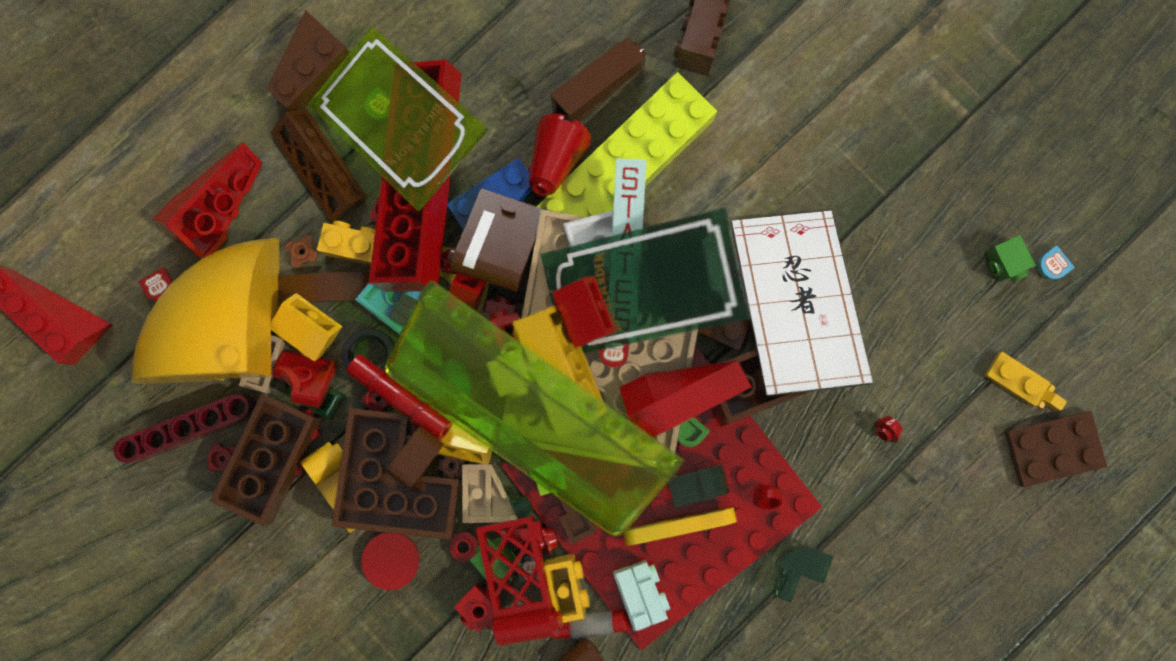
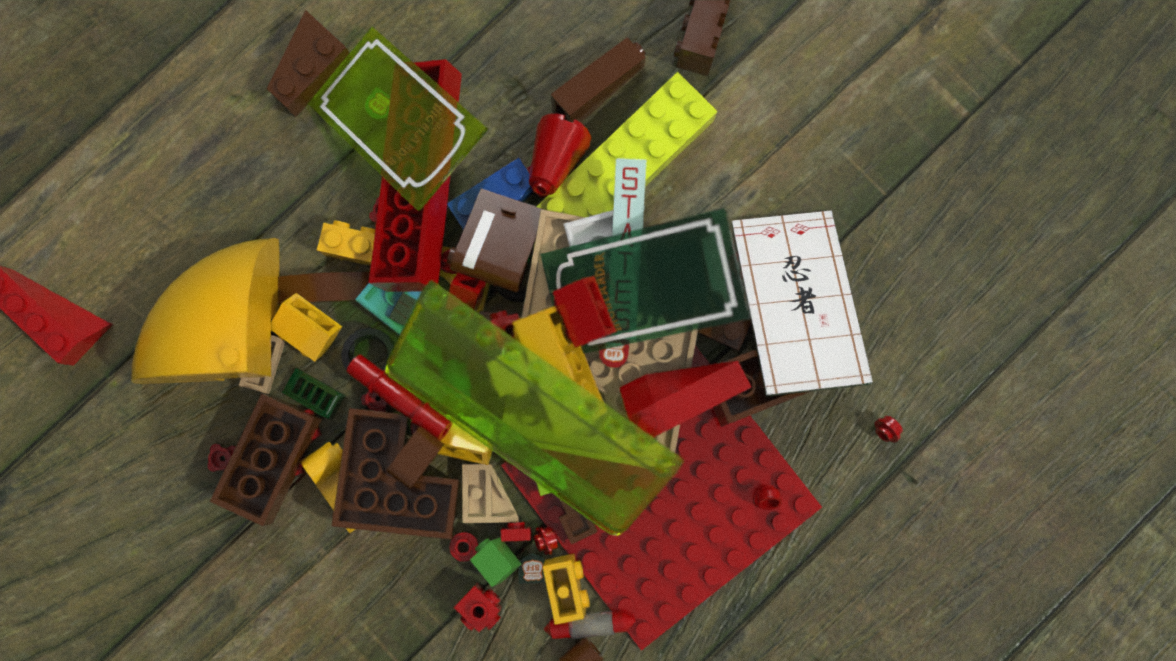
dark red beam [113,394,256,463] -> none
tile [138,267,173,301] -> none
red wedge [152,142,262,260] -> none
reddish brown fence [270,108,368,222] -> none
red tile [273,350,338,408] -> none
dark orange plate [286,236,318,268] -> none
red tile [361,532,420,590] -> none
reddish brown plate [437,455,465,479] -> none
red piece [476,516,563,646] -> none
red plate [485,297,517,315] -> none
clear green plate [509,492,534,519] -> none
light aqua brick [613,560,670,631] -> none
yellow beam [623,507,737,546] -> none
clear green brick [666,463,730,508] -> none
bright green tile [677,417,710,447] -> none
clear green brick [774,545,834,603] -> none
yellow hinge [984,351,1067,411] -> none
bright green brick [985,235,1036,282] -> none
reddish brown plate [1005,411,1107,487] -> none
tile [1037,245,1075,280] -> none

